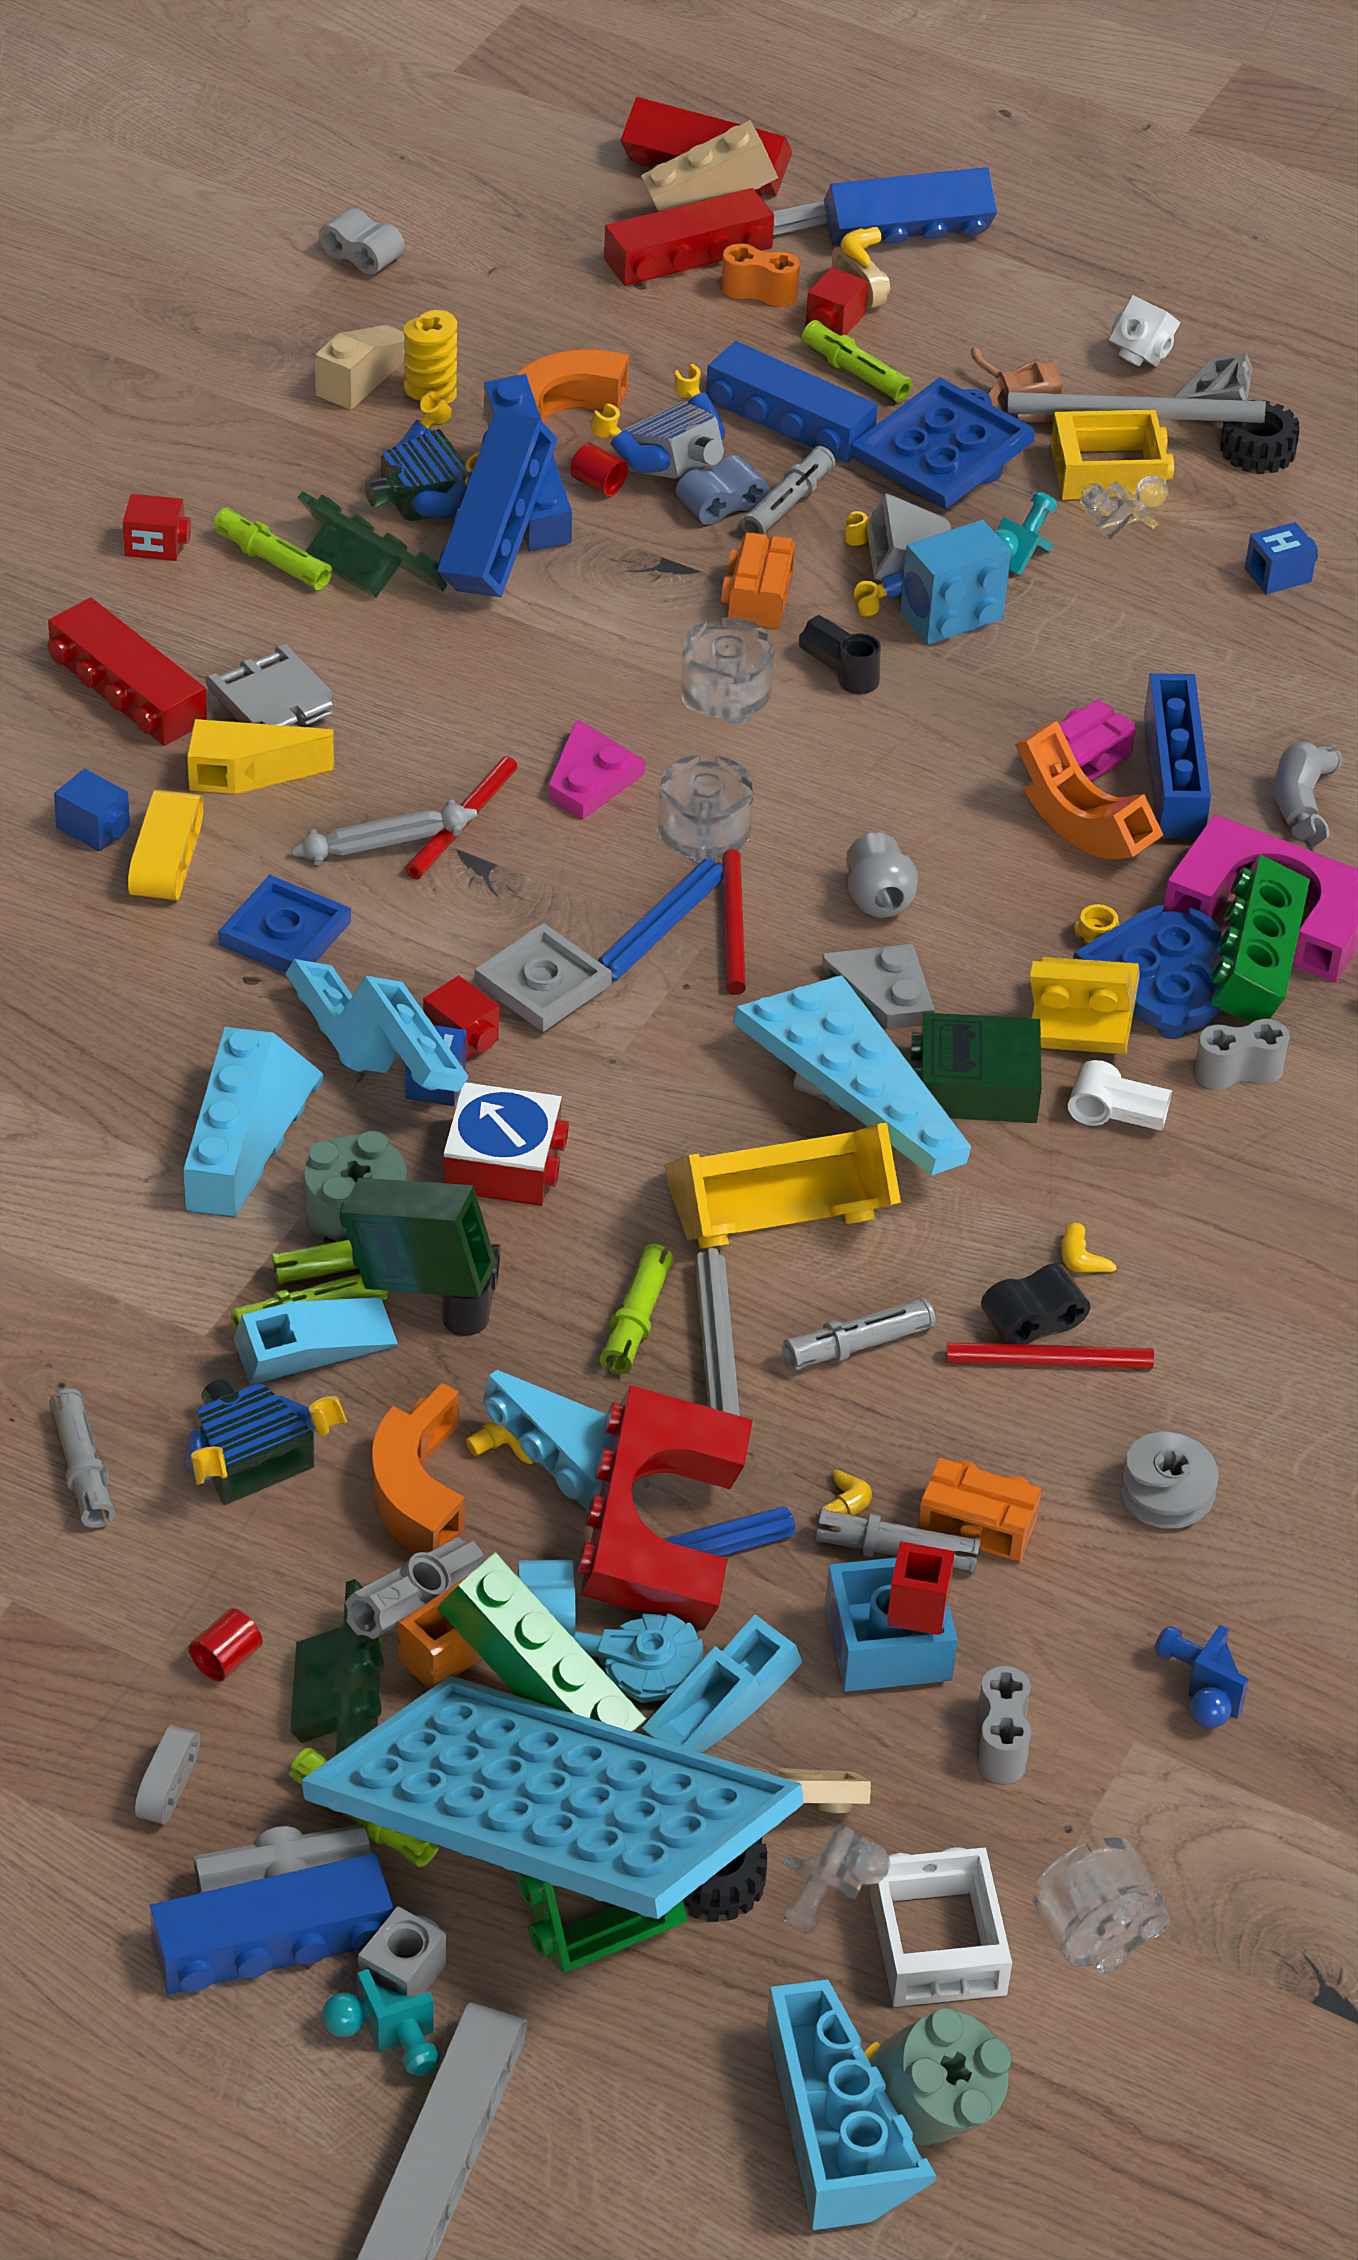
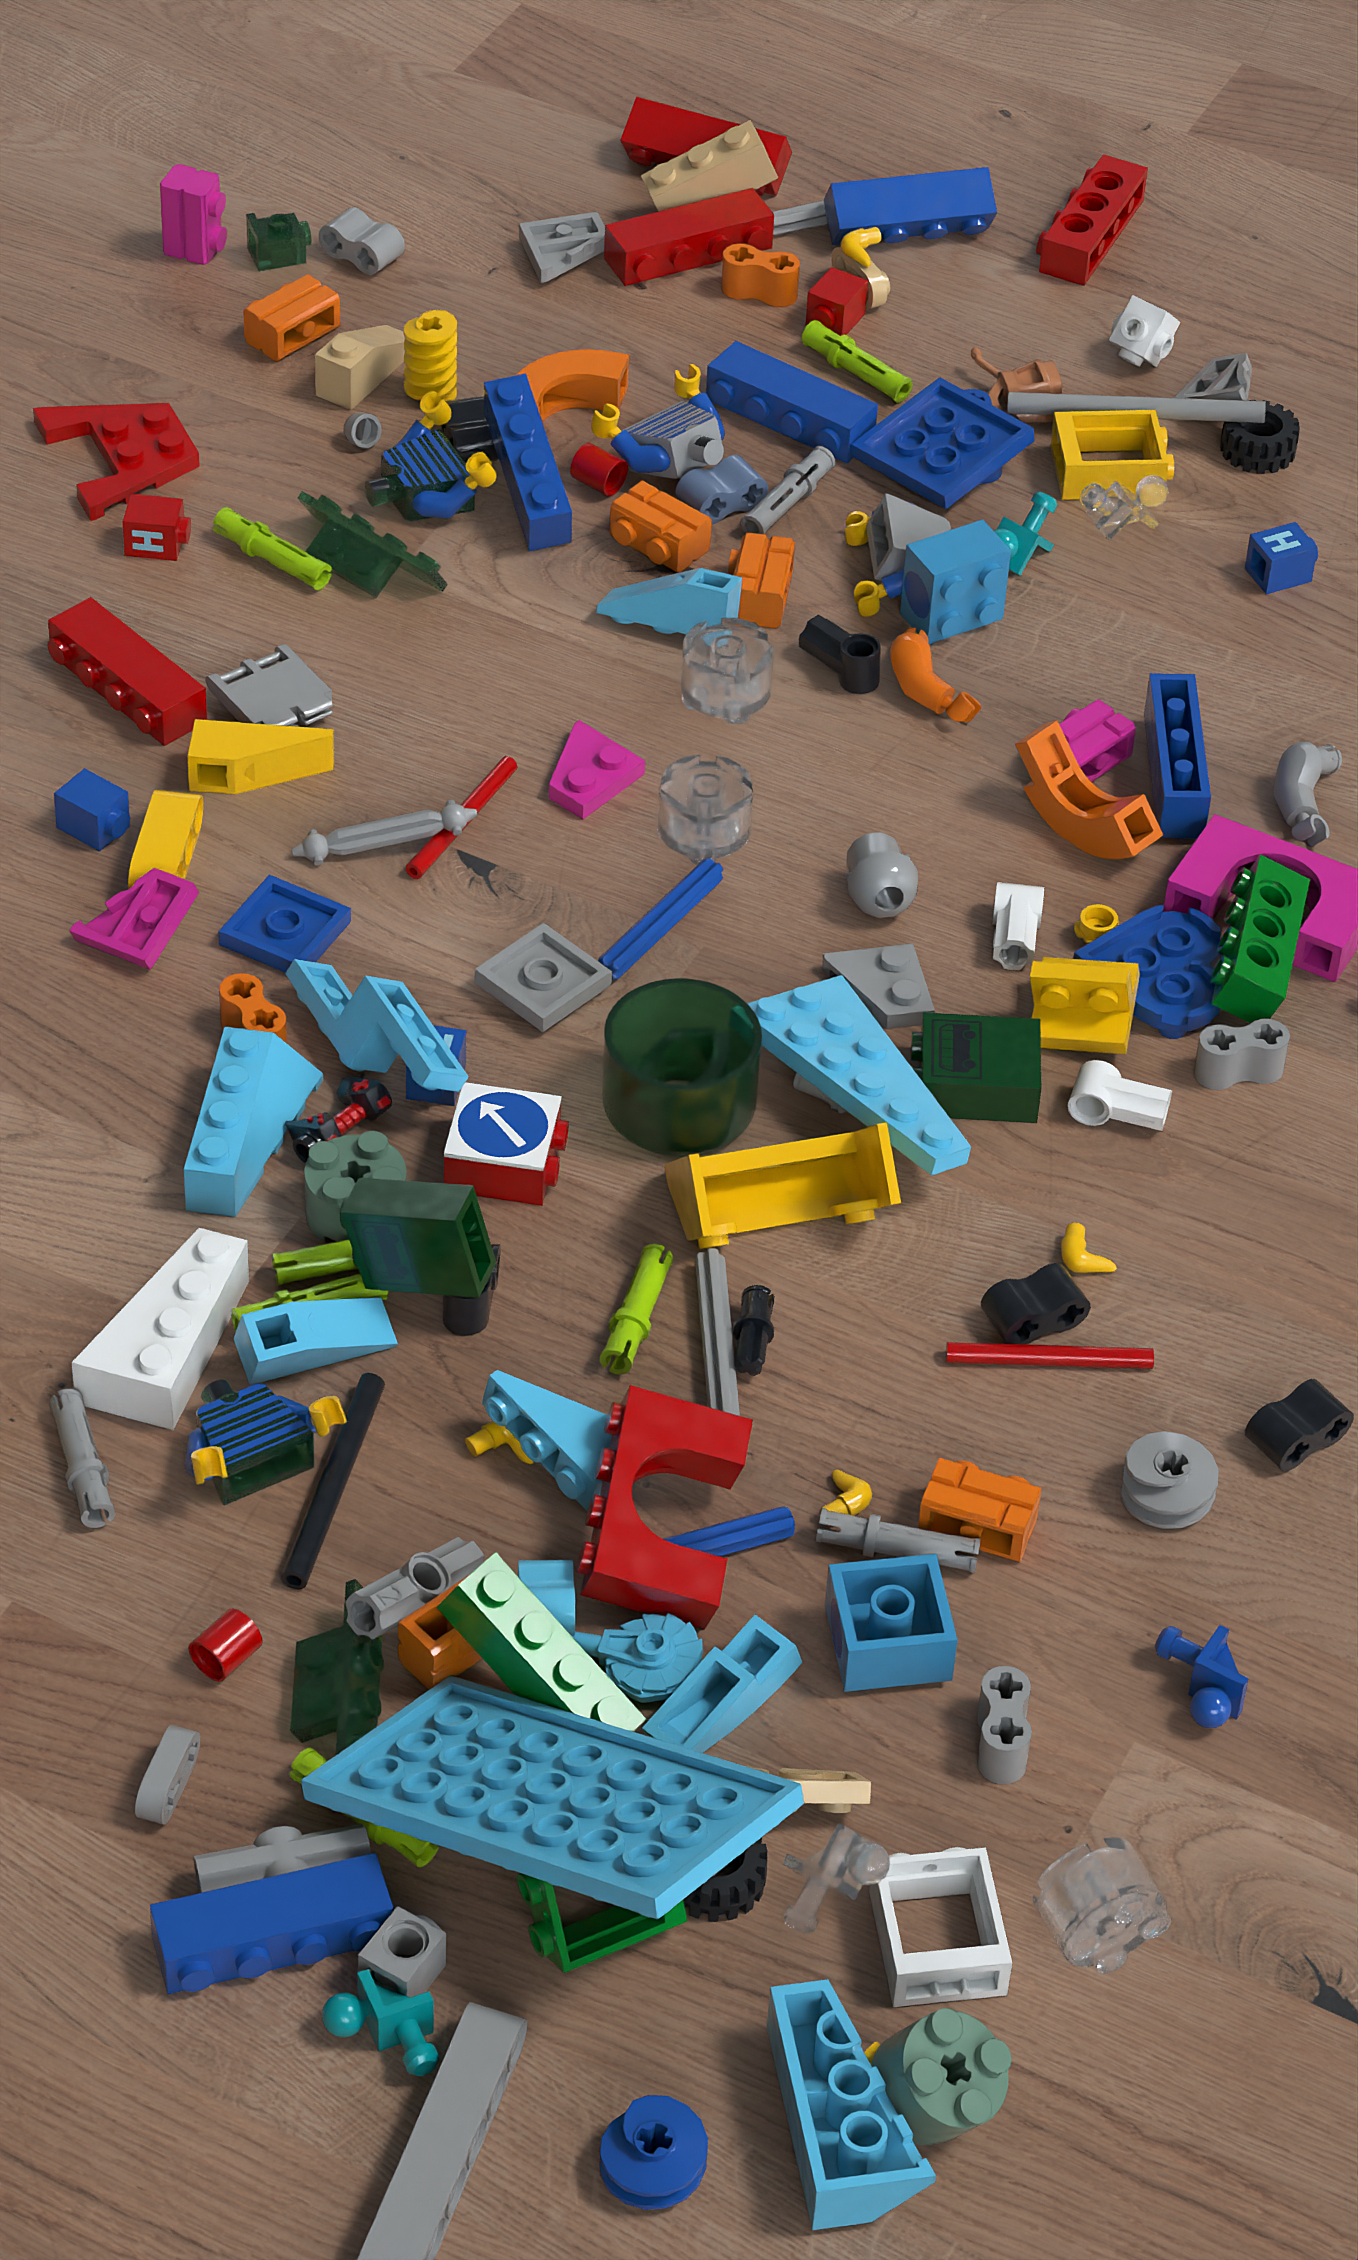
orange arch [372,1383,465,1554] -> none
red brick [423,975,499,1061] -> none
blue brick [437,413,558,597] -> none
red bar [722,849,746,995] -> none
light grey pin [782,1297,936,1372] -> none
red brick [886,1541,955,1635] -> none
none -> red wing [33,403,200,521]
none -> dark pink wing [69,868,199,970]
none -> white wedge [72,1228,249,1430]
none -> dark pink brick [160,164,227,265]
none -> orange axle [219,973,287,1043]
none -> orange brick [243,274,340,362]
none -> clear green brick [246,213,312,272]
none -> black piece [281,1373,385,1589]
none -> black piece [285,1077,392,1163]
none -> light grey hinge [344,412,382,448]
none -> black axle [441,396,498,466]
none -> light grey wing [519,212,605,283]
none -> medium azure slope [596,568,742,644]
none -> blue piece [599,2095,708,2210]
none -> clear green piece [602,978,762,1157]
none -> orange brick [609,480,712,573]
none -> black axle [733,1285,775,1376]
none -> orange arm [889,627,982,722]
none -> white piece [992,882,1044,971]
none -> red brick [1036,154,1148,286]
none -> black axle [1245,1379,1354,1471]

